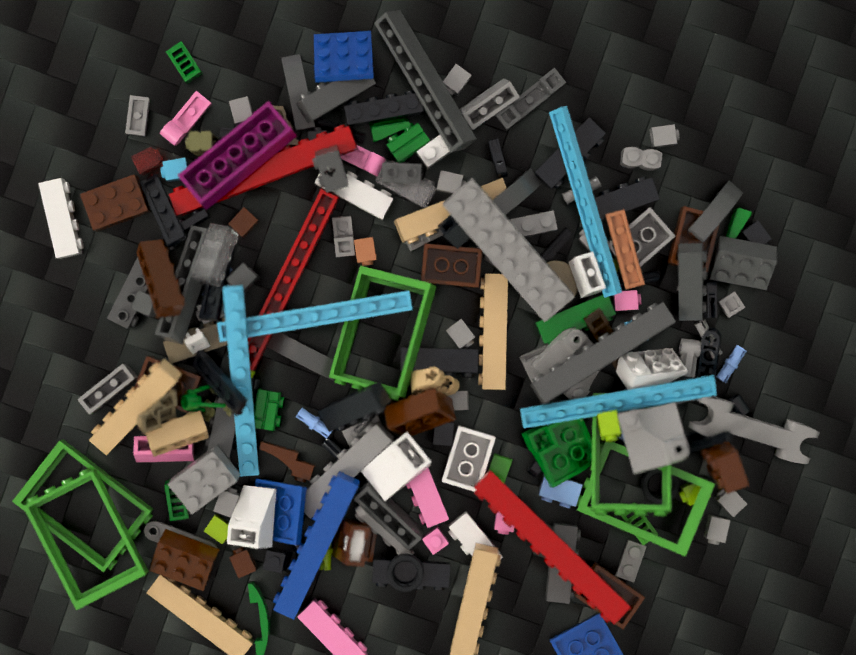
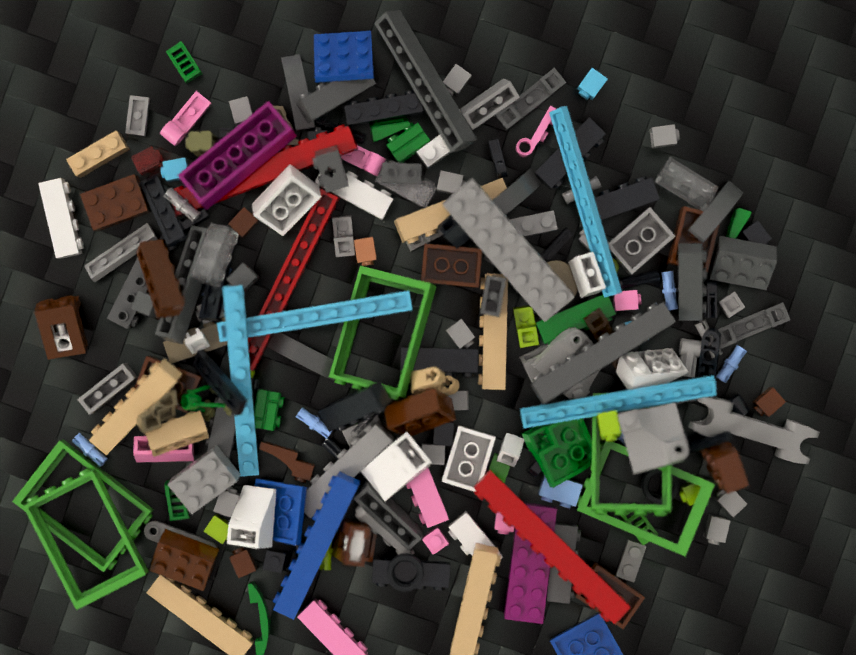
nougat tile [605,209,645,290] -> none
light grey brick [620,147,662,171] -> none
none -> reddish brown brick [34,295,88,360]
none -> tan brick [66,130,130,178]
none -> light blue pin [72,433,108,467]
none -> light grey plate [84,223,158,282]
none -> light grey pin [164,187,201,222]
none -> white brick [252,165,321,236]
none -> light grey brick [420,443,445,465]
none -> dark grey brick [480,275,506,317]
none -> white brick [496,433,524,467]
none -> magenta brick [504,503,557,624]
none -> lime slope [513,305,539,348]
none -> bright pink plate [515,106,556,157]
none -> medium azure brick [577,68,607,100]
none -> clear brick [655,157,718,211]
none -> light blue pin [661,271,678,310]
none -> dark grey slope [715,302,790,349]
none -> reddish brown brick [753,387,786,417]

